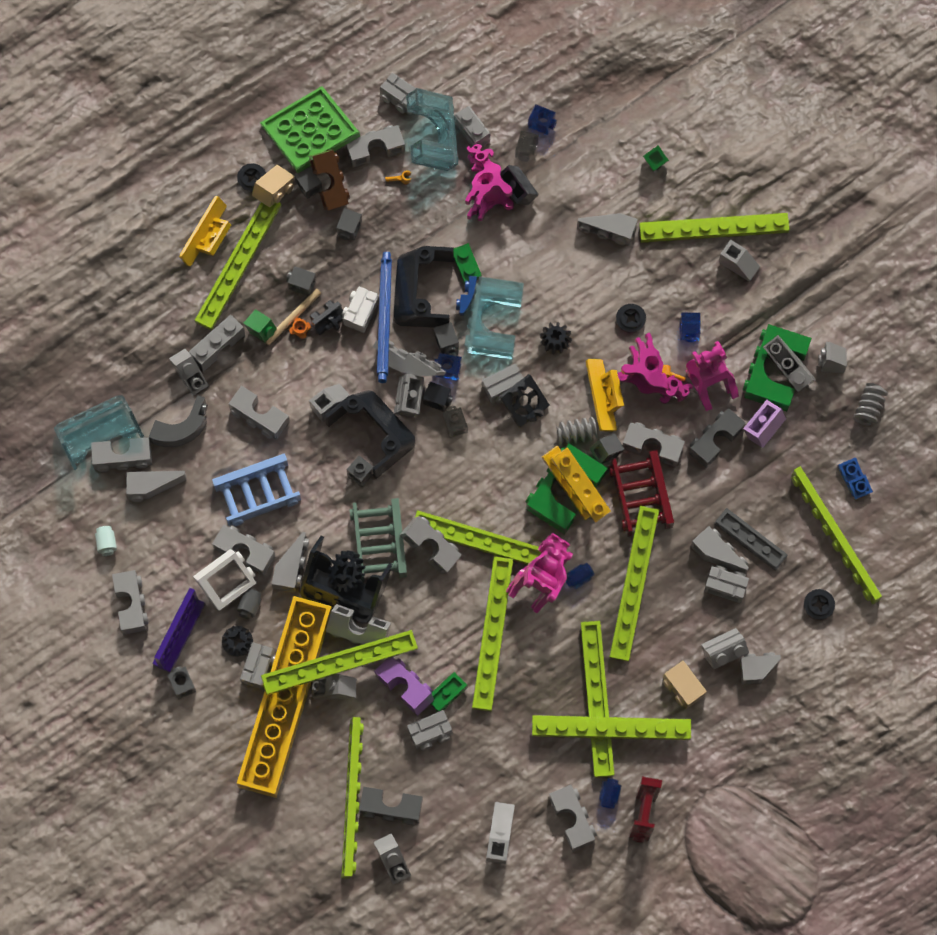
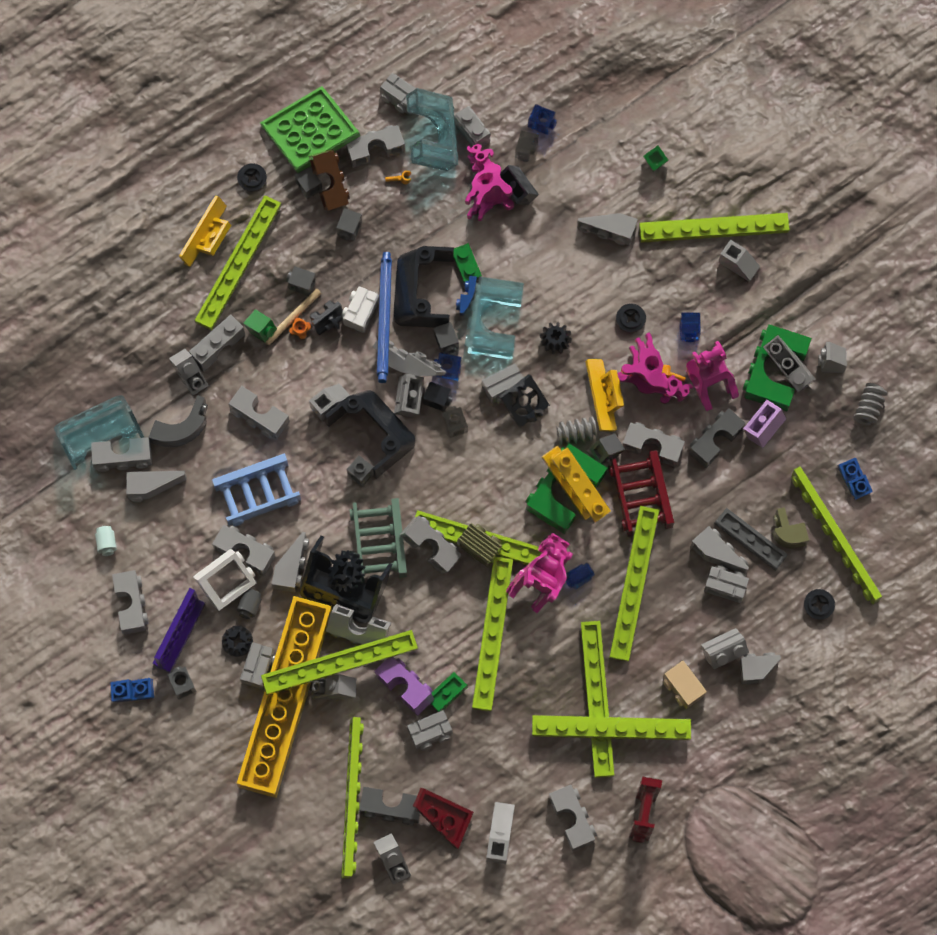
tan brick [252,165,295,207] -> none
clear blue brick [598,778,622,809] -> none
none -> blue slope [110,678,154,702]
none -> dark red wing [413,788,474,849]
none -> olive brick [457,523,502,568]
none -> olive brick [772,507,809,548]

